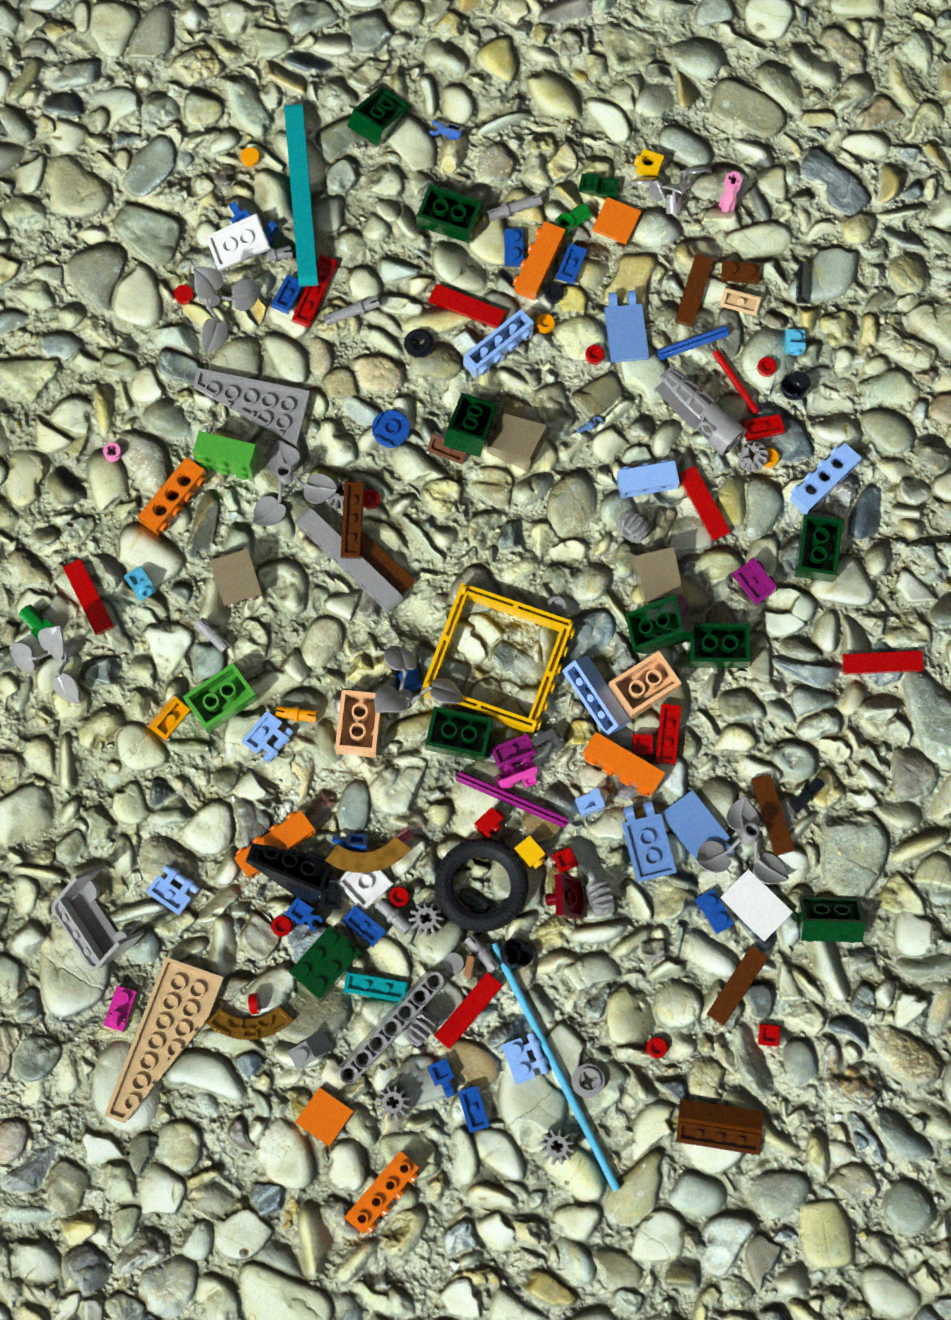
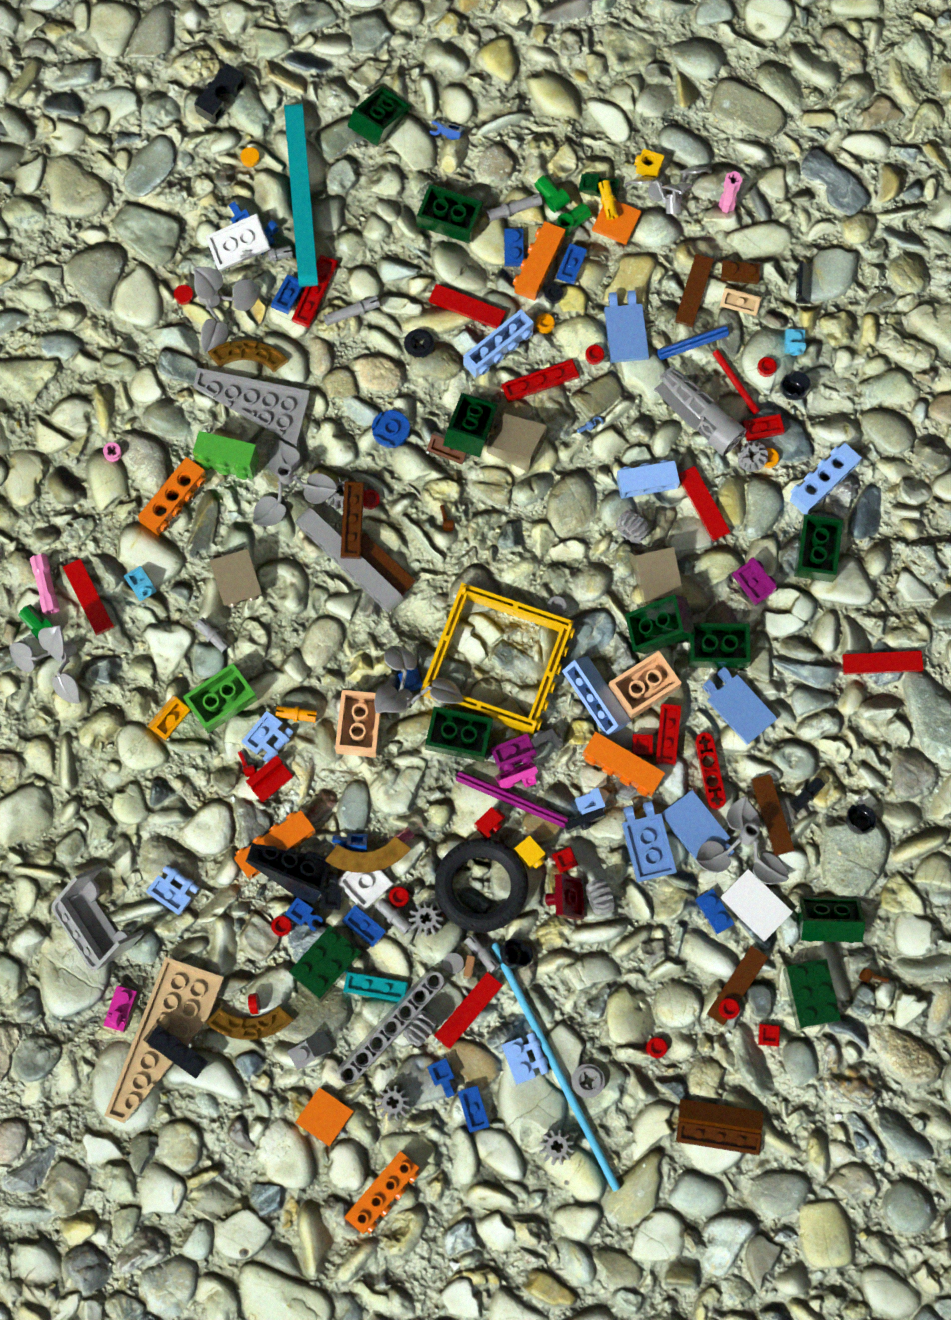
none -> bright pink axle [30,554,60,615]
none -> black arch [143,1023,209,1079]
none -> black arch [194,63,247,124]
none -> pearl gold tile [208,340,289,373]
none -> red hand [238,751,256,777]
none -> red panel [246,755,293,802]
none -> reddish brown hand [440,505,454,531]
none -> red tile [501,359,579,403]
none -> green piece [534,175,571,213]
none -> black plate [564,808,605,834]
none -> yellow pin [598,180,618,220]
none -> red beam [695,732,726,810]
none -> medium blue tile [702,667,777,745]
none -> red tile [718,998,740,1020]
none -> dark green brick [783,959,841,1031]
none -> black hair [846,804,877,835]
none -> reddish brown hand [858,969,889,983]

